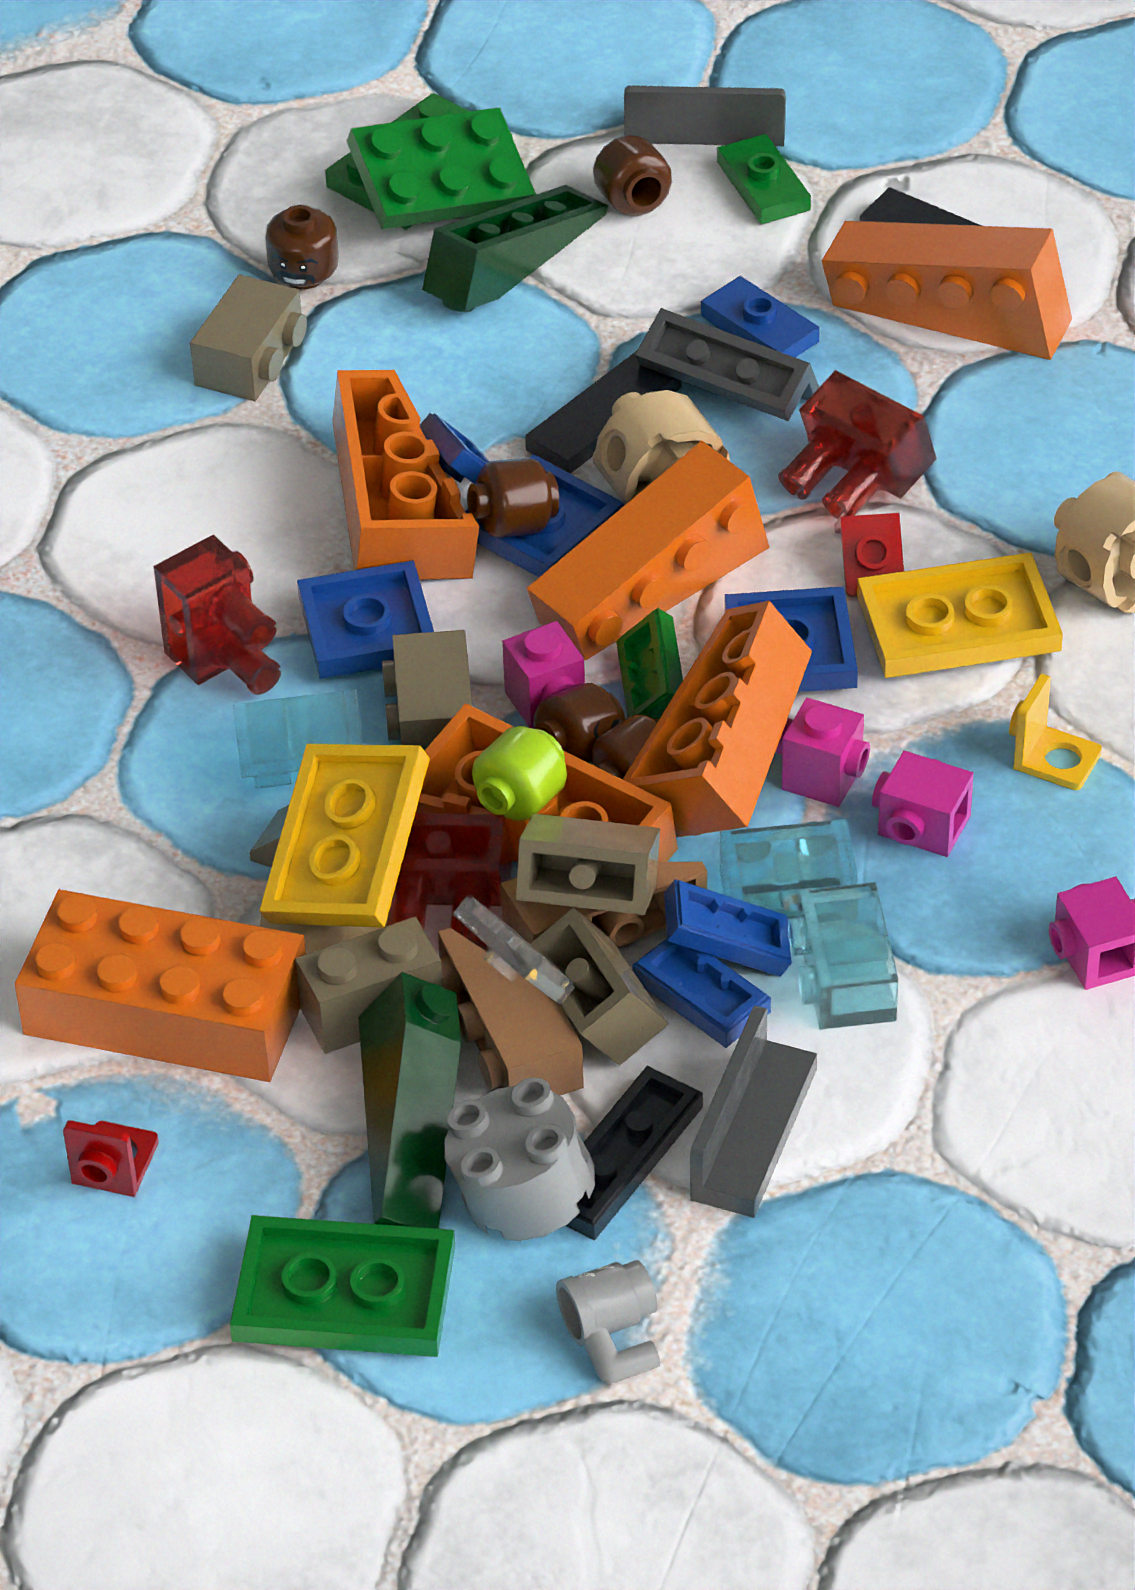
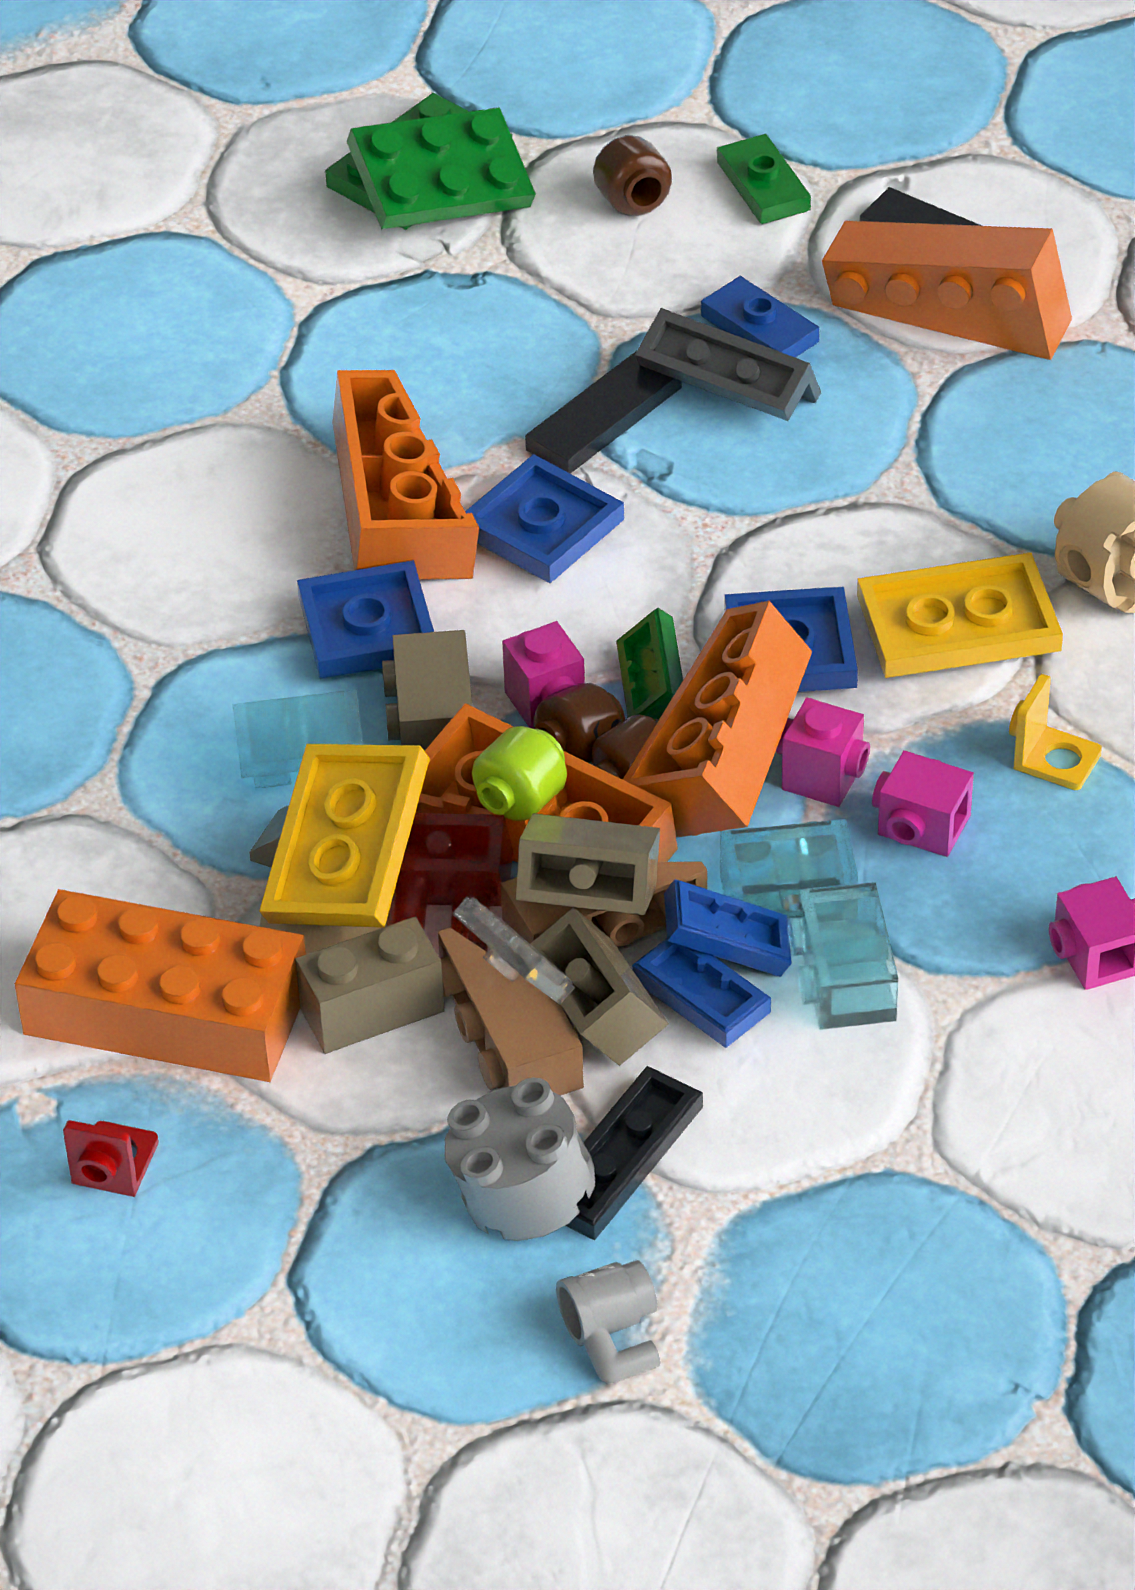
clear red brick [153,534,281,695] -> none
dark tan brick [190,274,307,402] -> none
green plate [230,1215,455,1357] -> none
reddish brown head [265,205,339,289] -> none
dark green slope [358,972,461,1229] -> none
blue plate [420,413,490,483] -> none
dark green slope [422,185,608,312] -> none
reddish brown head [467,458,559,538] -> none
orange wedge [527,441,770,661] -> none
tan brick [592,390,731,505] -> none
dark grey panel [624,86,786,146] -> none
dark grey panel [690,1005,817,1218] -> none
clear red brick [778,370,937,519] -> none
red bracket [834,513,904,597] -> none

